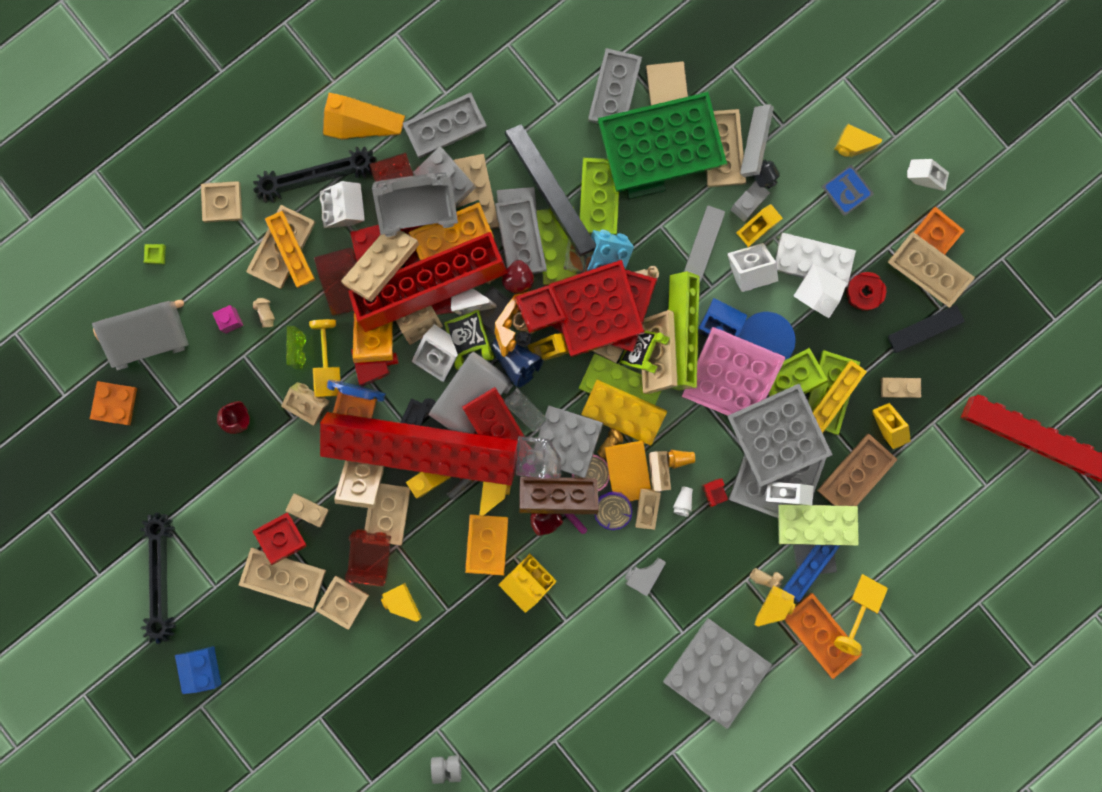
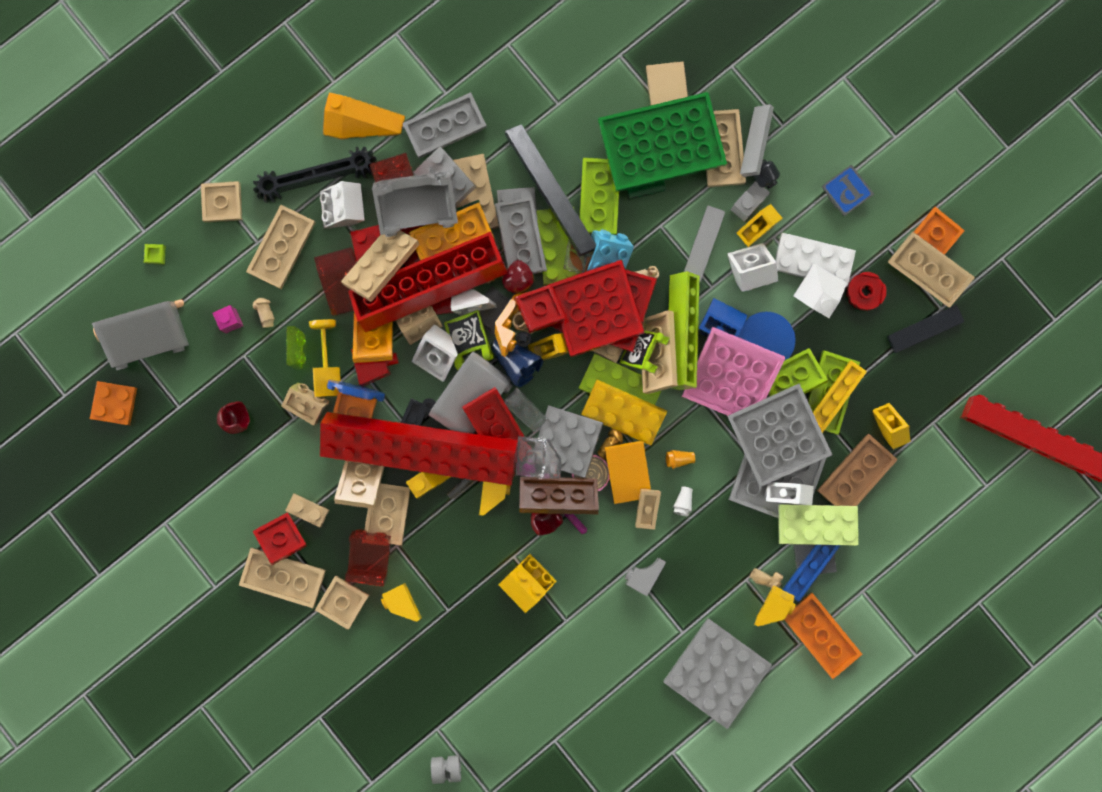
black arm [140,512,177,644] -> none
blue slope [175,646,222,694] -> none
light orange plate [265,211,315,288] -> none
light orange tile [465,514,508,576] -> none
light grey plate [588,48,642,124] -> none
dark tan tile [594,491,633,530] -> none
tan bracket [648,451,671,491] -> none
red panel [701,478,728,507] -> none
yellow slope [834,124,882,157] -> none
yellow piece [834,574,888,656] -> none
tan plate [881,378,921,398] -> none
white slope [907,159,949,191] -> none

